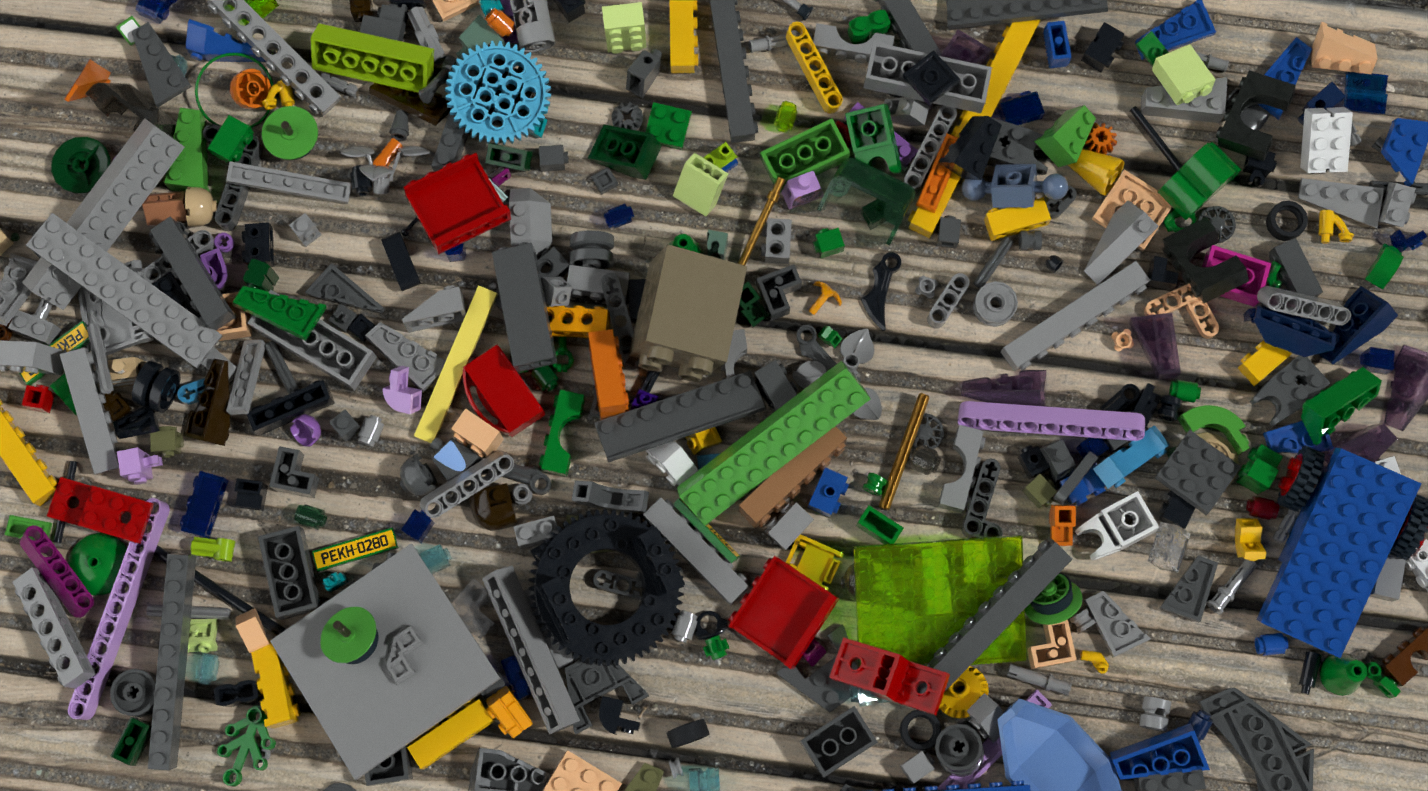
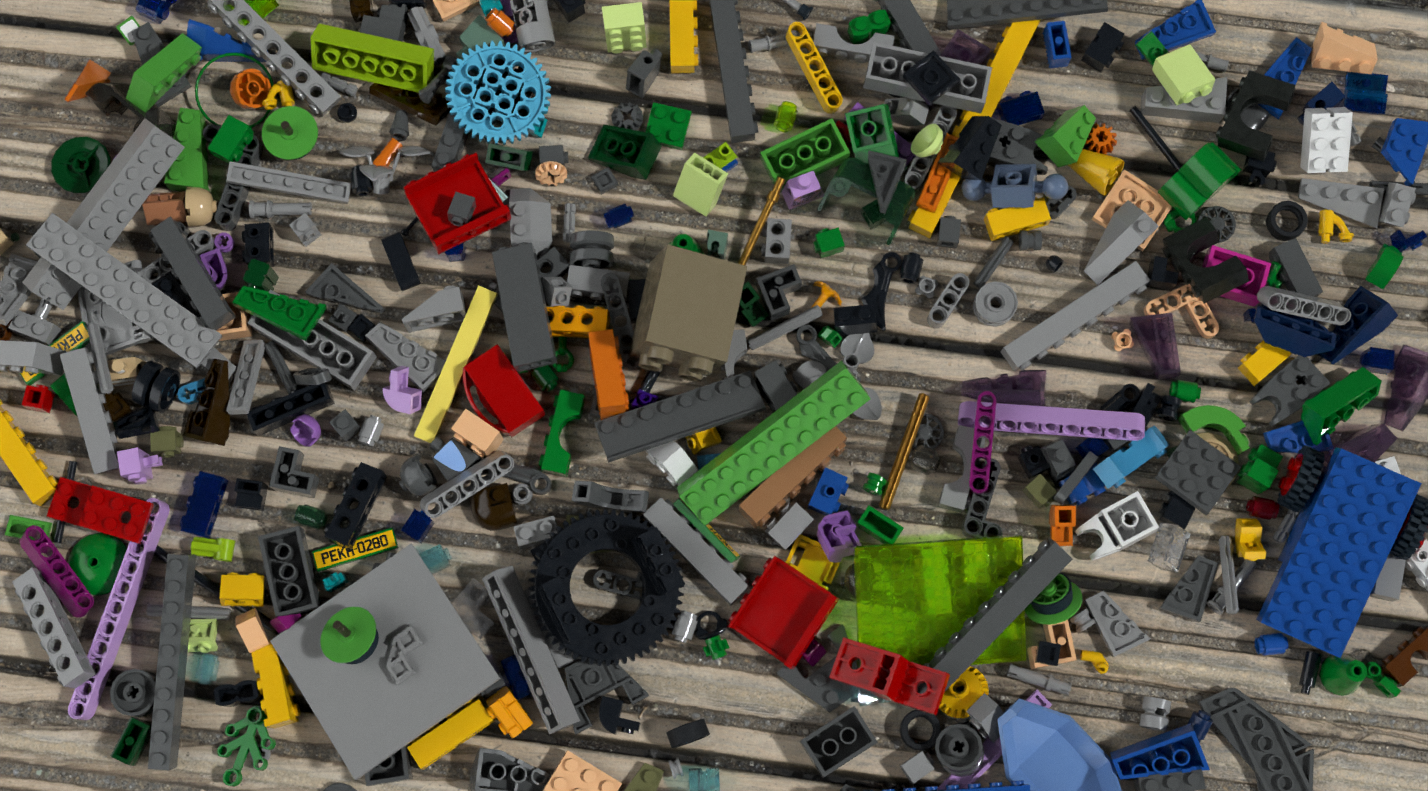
none -> bright green wedge [126,33,202,113]
none -> yellow brick [219,572,265,607]
none -> light grey pin [249,200,312,218]
none -> magenta slope [270,614,301,634]
none -> dark grey beam [293,368,332,385]
none -> black brick [324,462,387,551]
none -> black plate [337,103,357,123]
none -> dark grey brick [447,192,476,227]
none -> light nougat gear [535,161,567,187]
none -> light grey axle [563,203,576,243]
none -> light grey axle [747,305,823,350]
none -> medium lavender brick [817,510,863,563]
none -> black brick [834,304,878,336]
none -> dark grey wing [868,150,906,213]
none -> black brick [899,252,924,284]
none -> yellowish green piece [911,124,943,157]
none -> magenta beam [969,391,997,495]
none -> black plate [1035,641,1061,666]
none -> light grey axle [1219,536,1239,614]

